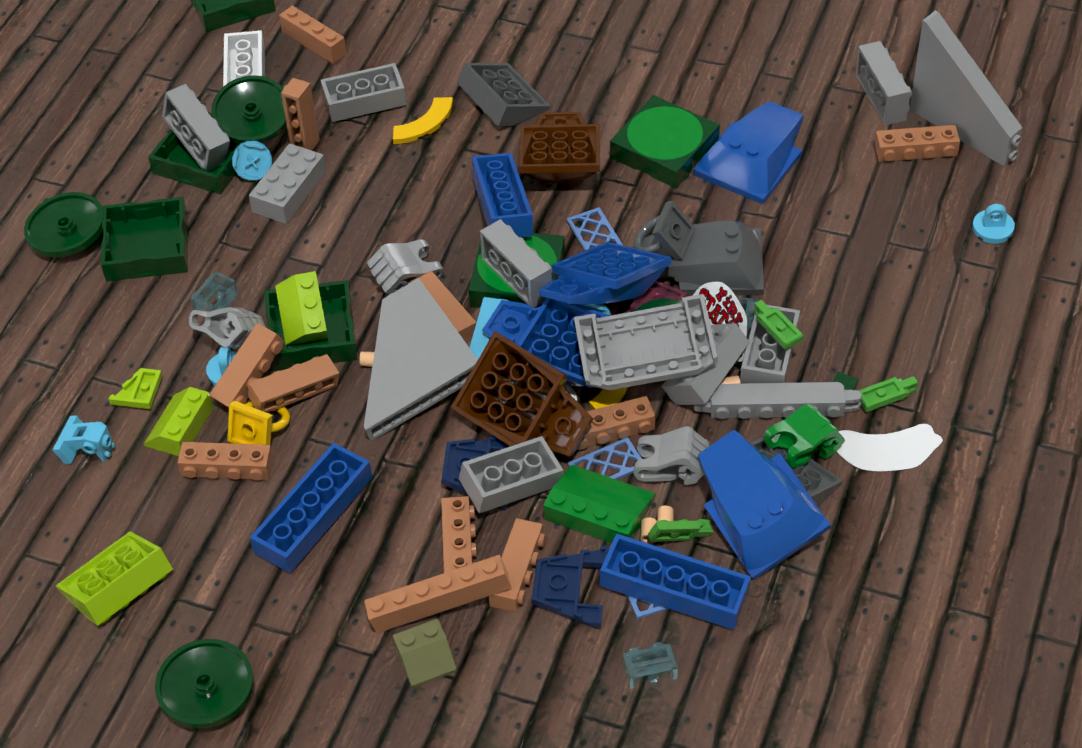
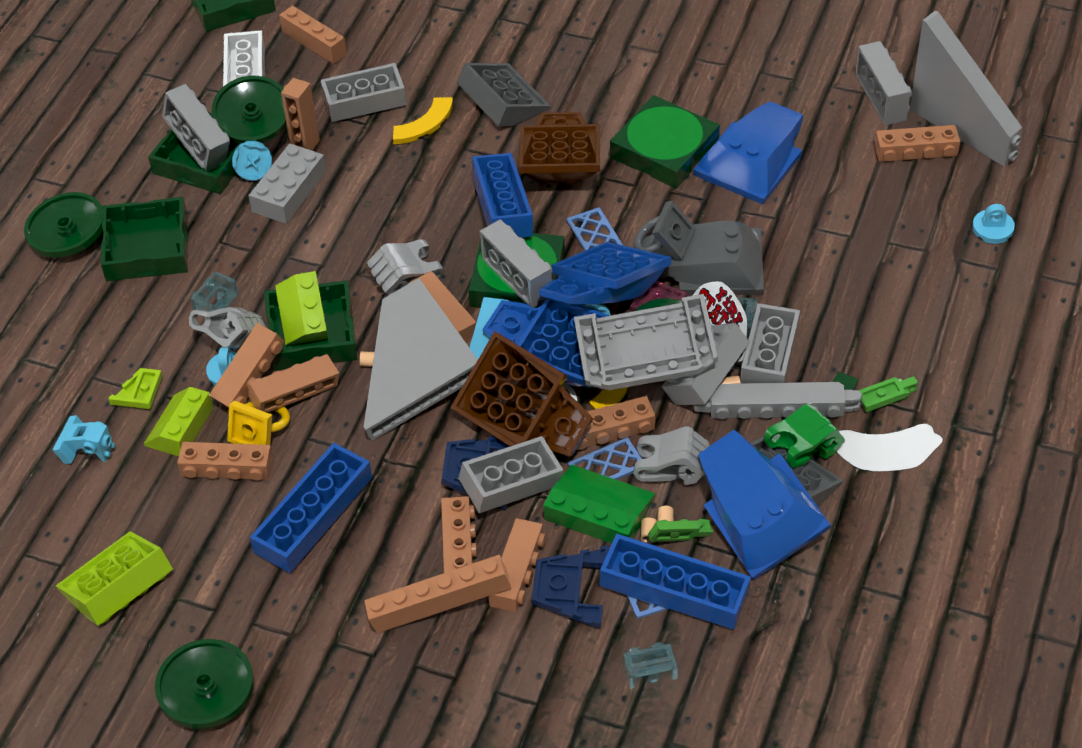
olive slope [393,618,457,688] -> none
bright green hinge [754,300,803,350] -> none

